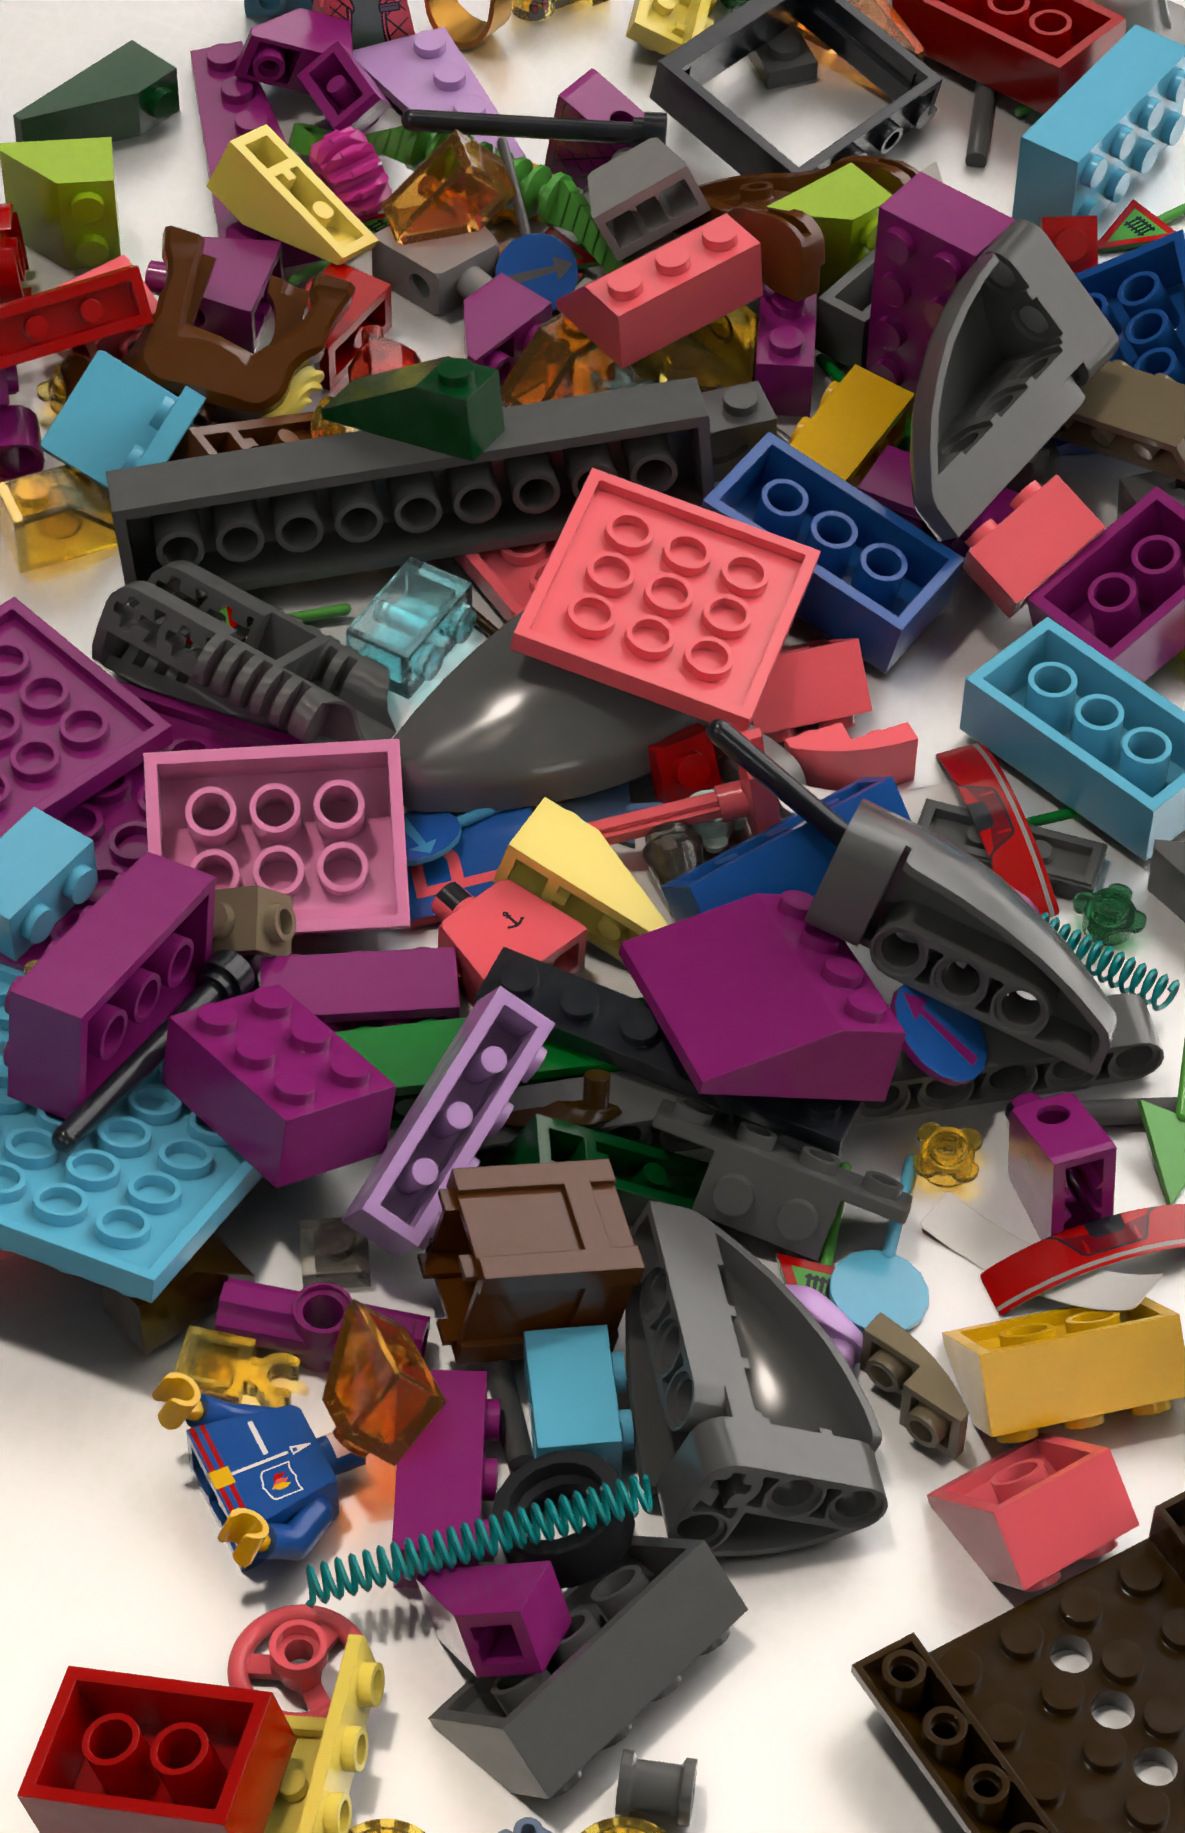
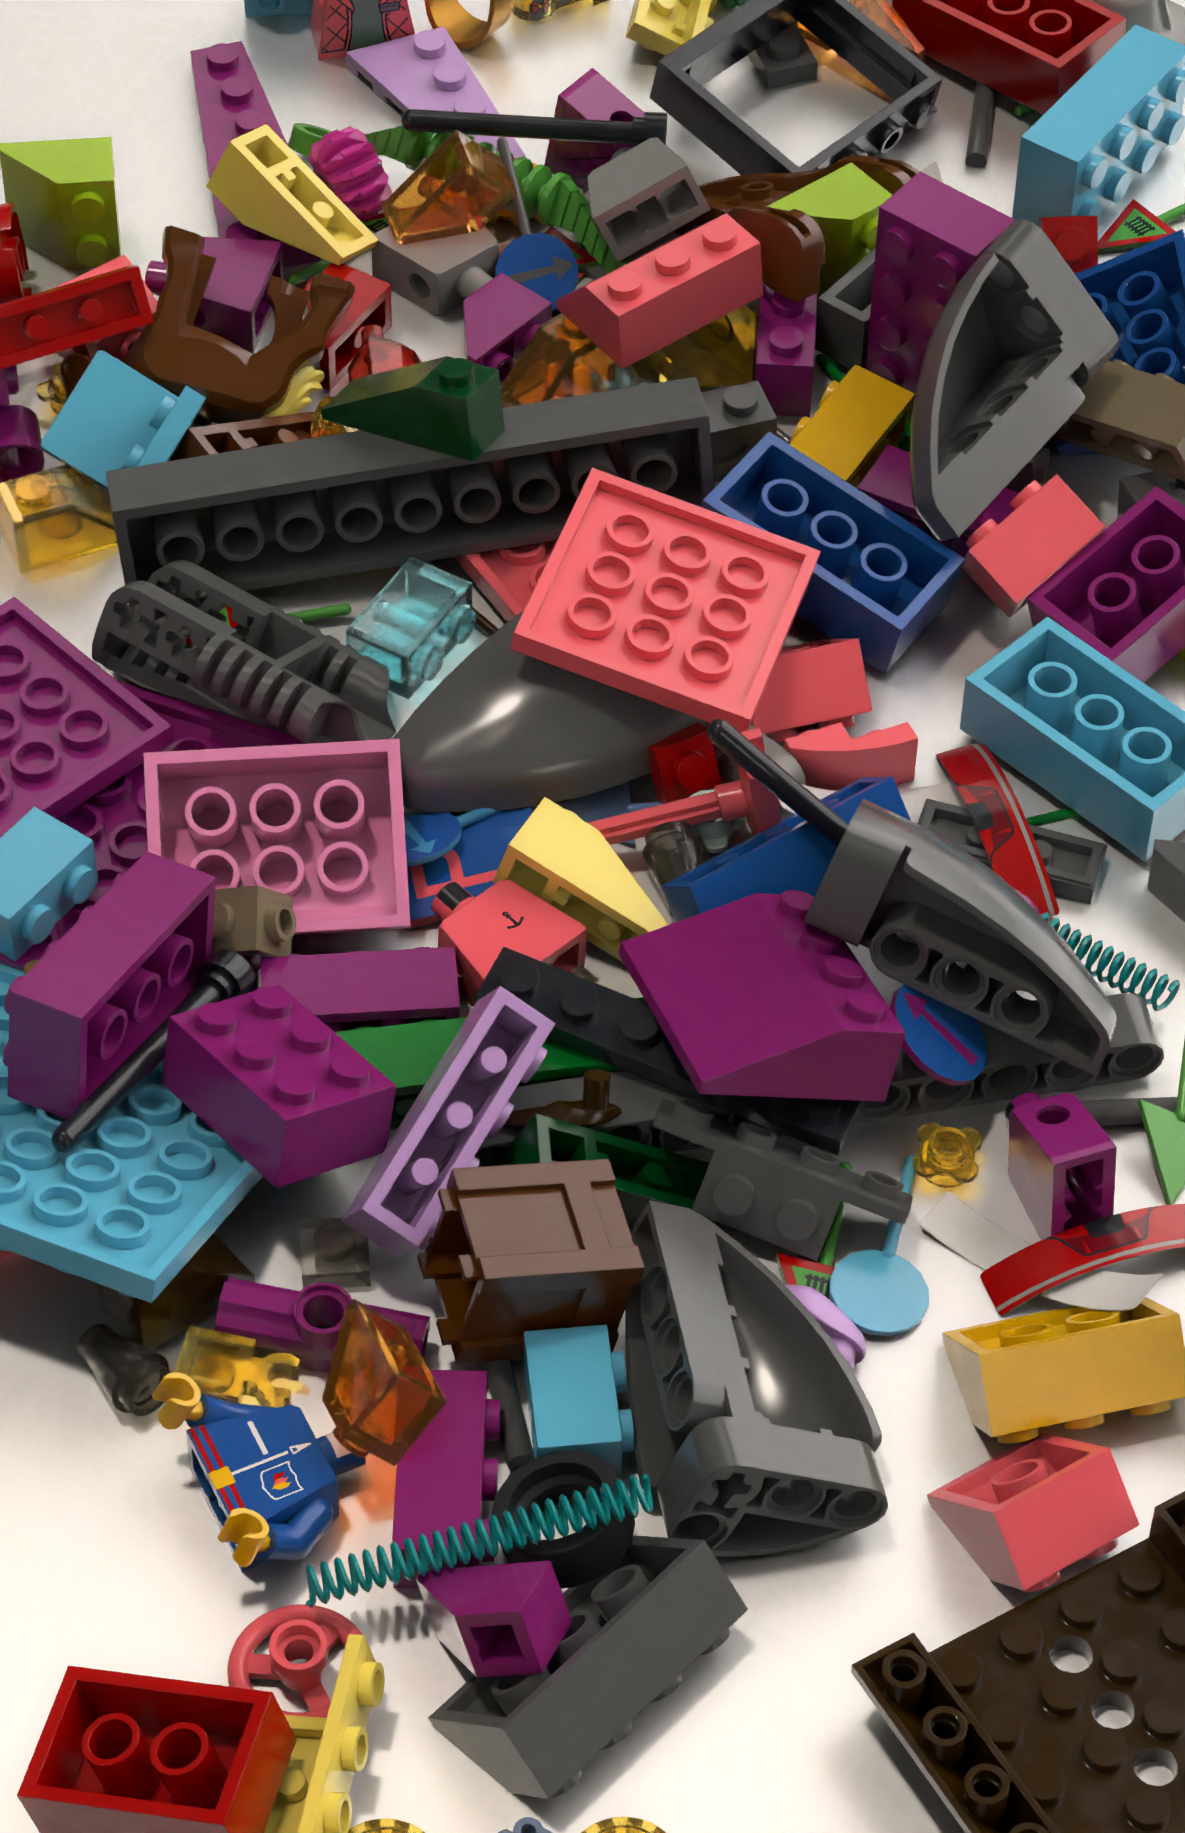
dark green slope [13,40,180,142] -> none
magenta slope [234,8,353,95] -> none
magenta slope [297,40,392,132] -> none
dark grey bush [615,1749,698,1827] -> none
dark tan slope [860,1312,969,1460] -> none
clear green plate [1073,883,1147,946] -> none
none -> clear smoke cone [77,1324,171,1416]

